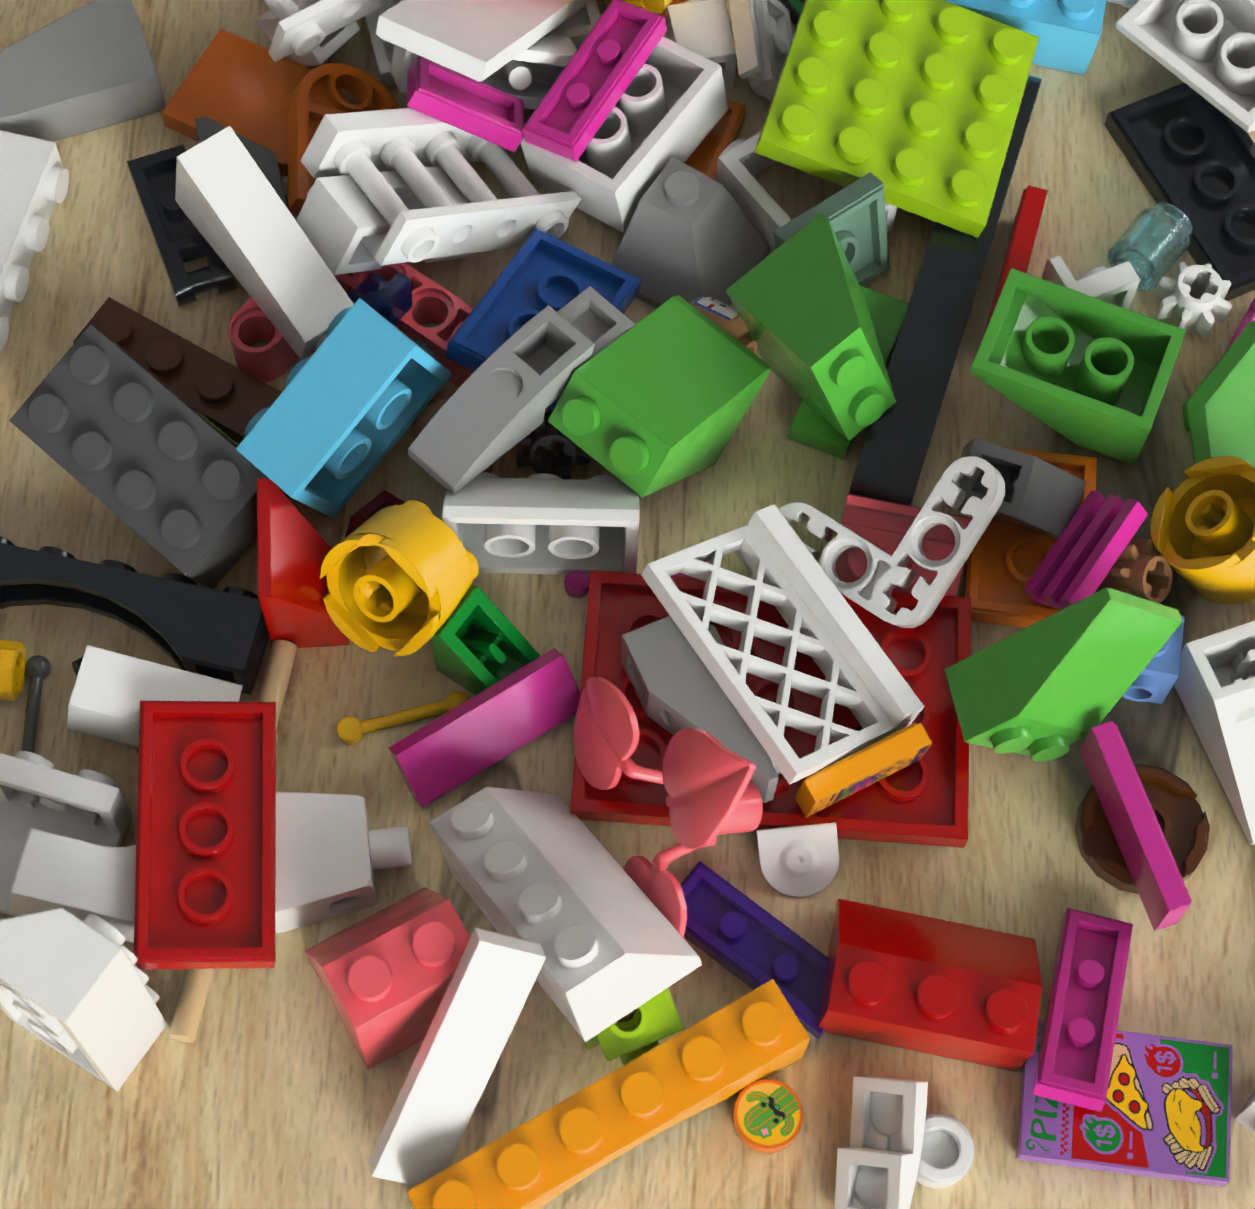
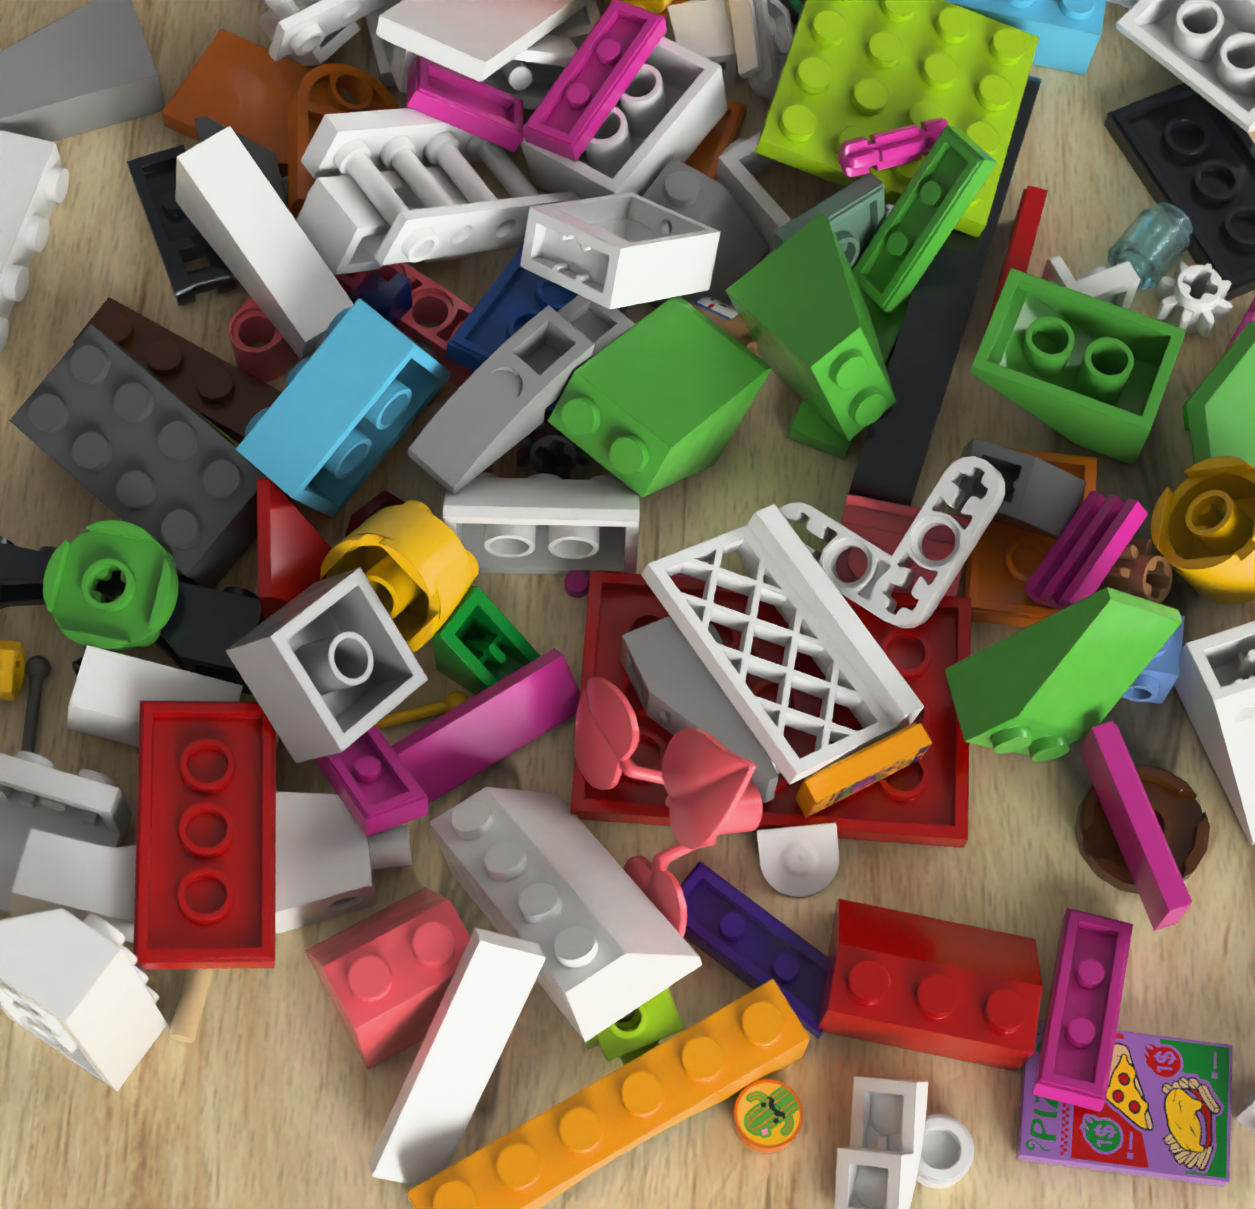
none -> bright green plate [43,520,179,653]
none -> light grey brick [225,567,428,763]
none -> dark pink tile [314,725,428,837]
none -> white window [520,192,721,309]
none -> dark pink axle [837,118,948,177]
none -> bright green tile [853,125,997,313]

